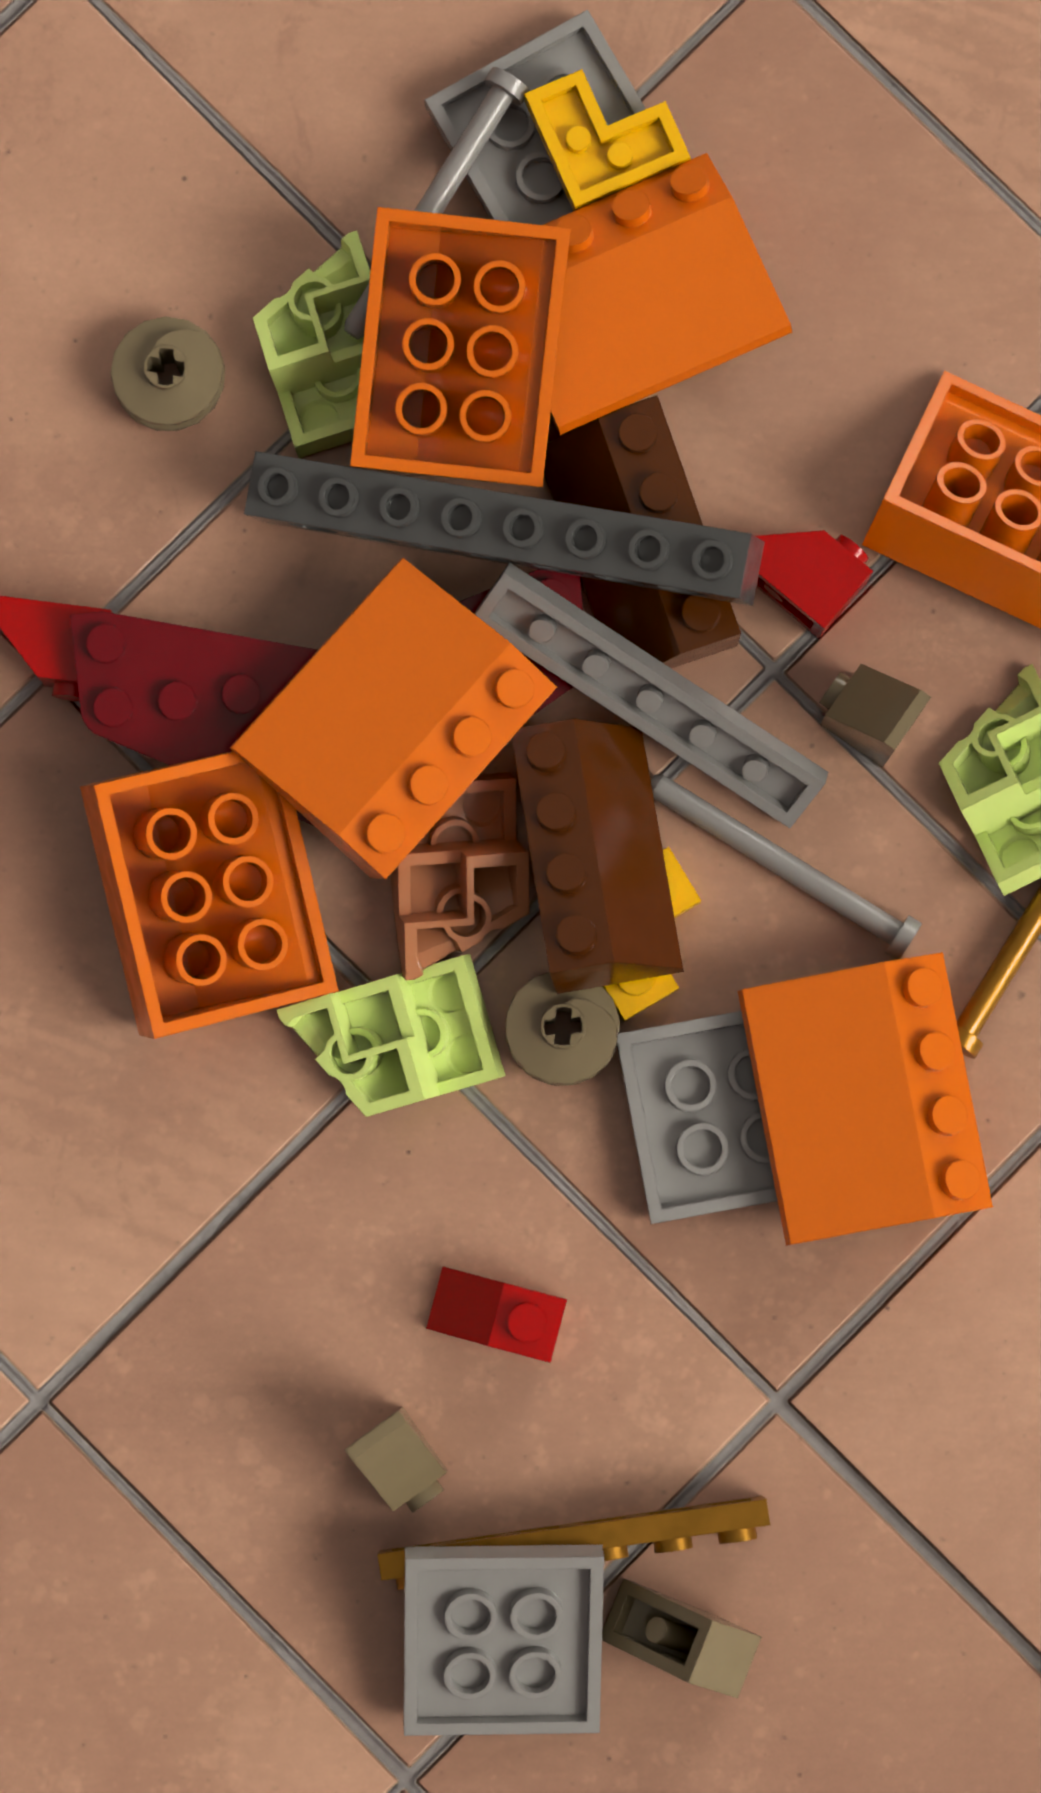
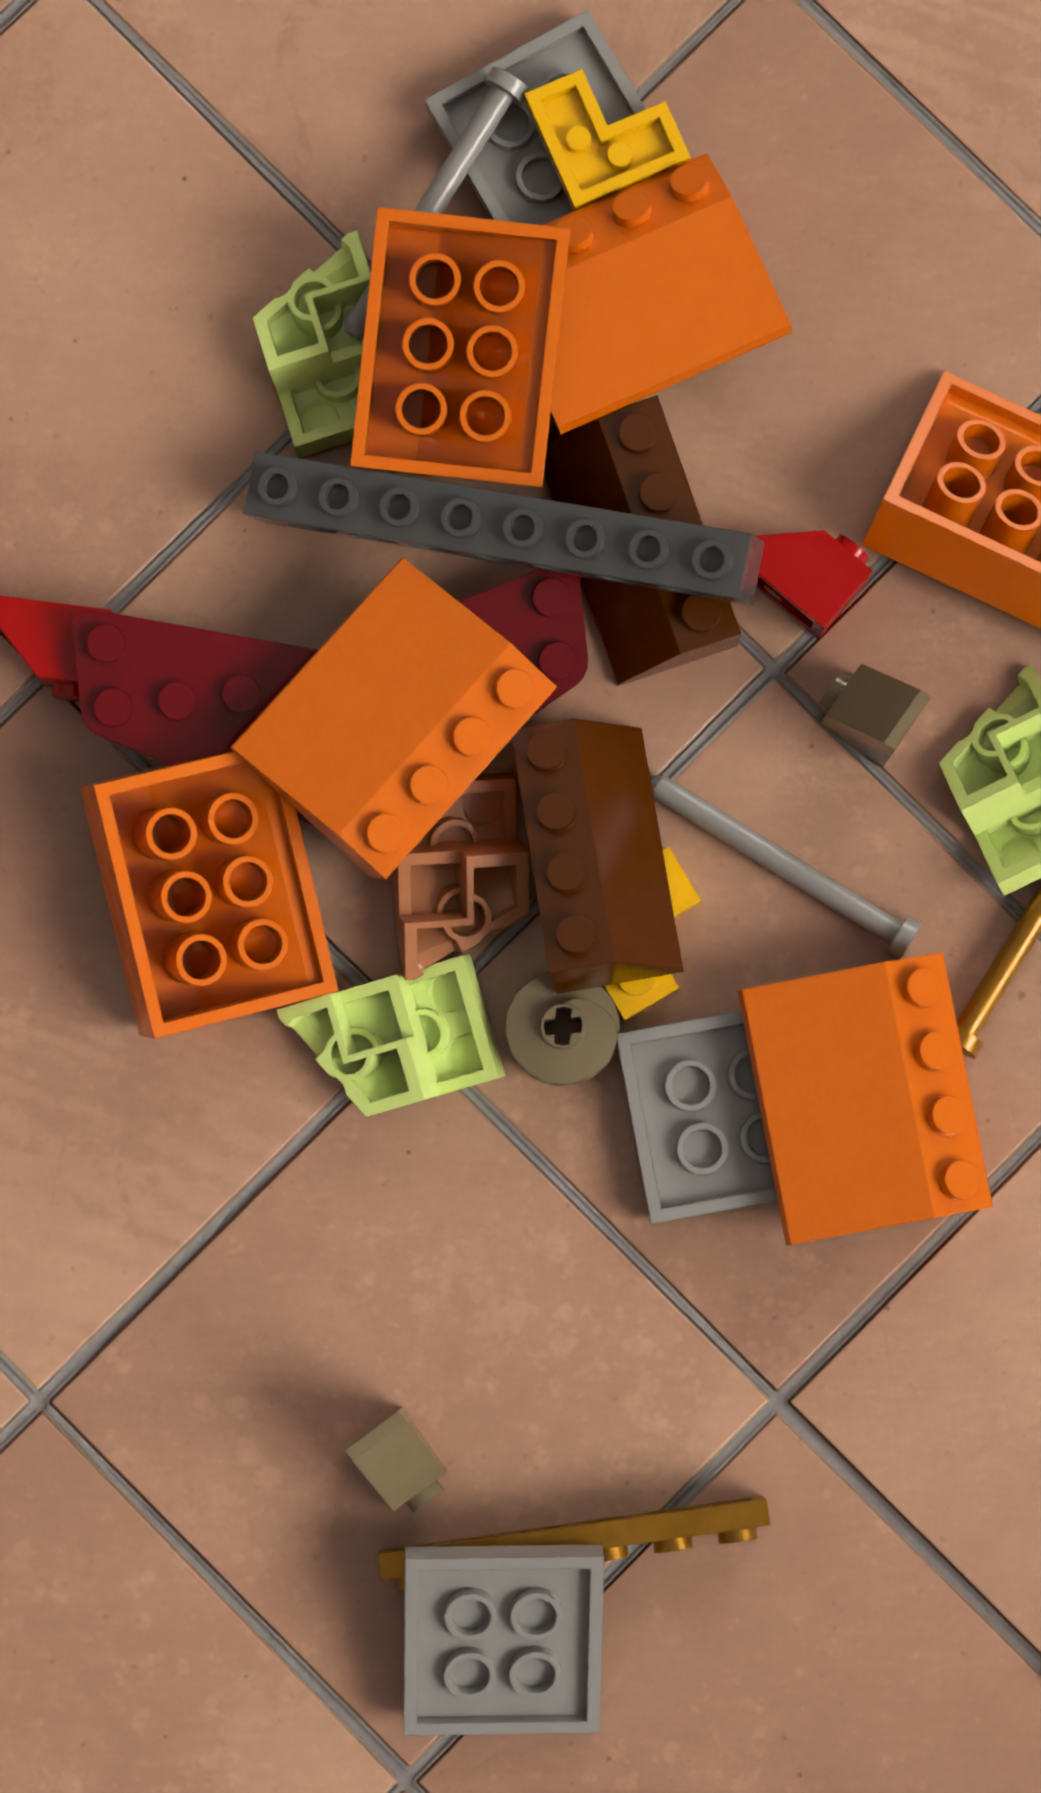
dark tan piece [111,317,225,431] -> none
red slope [426,1267,567,1363] -> none
light grey plate [474,562,828,828] -> none
dark tan slope [602,1578,761,1698] -> none

